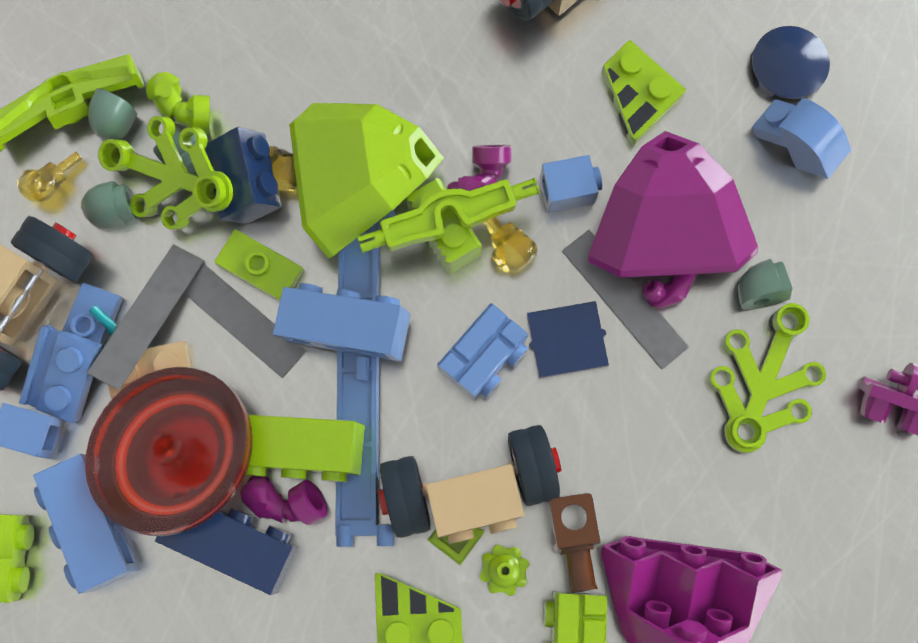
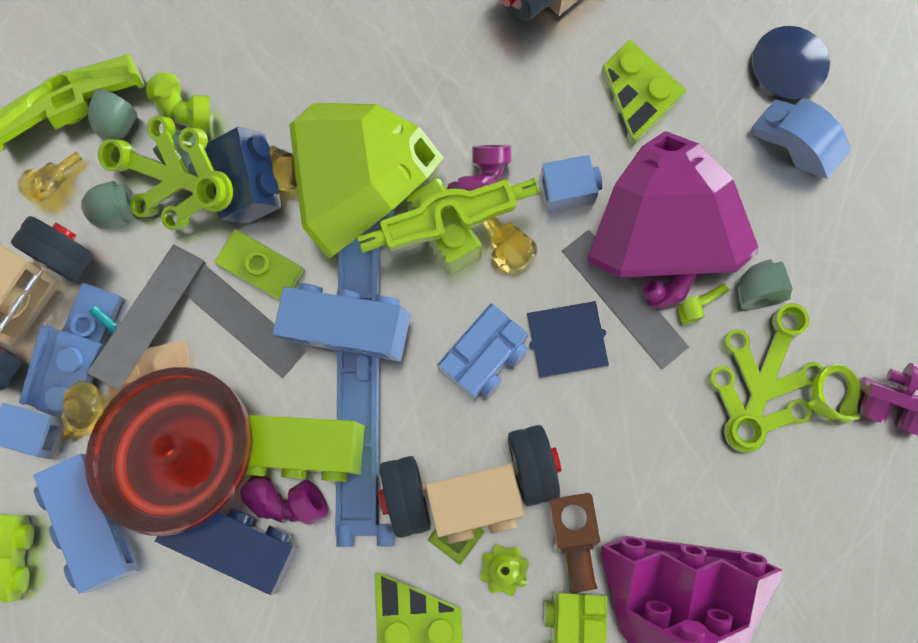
none -> clear yellow piece [61,381,104,440]
none -> lime hand [678,283,729,325]
none -> lime piece [807,364,861,424]

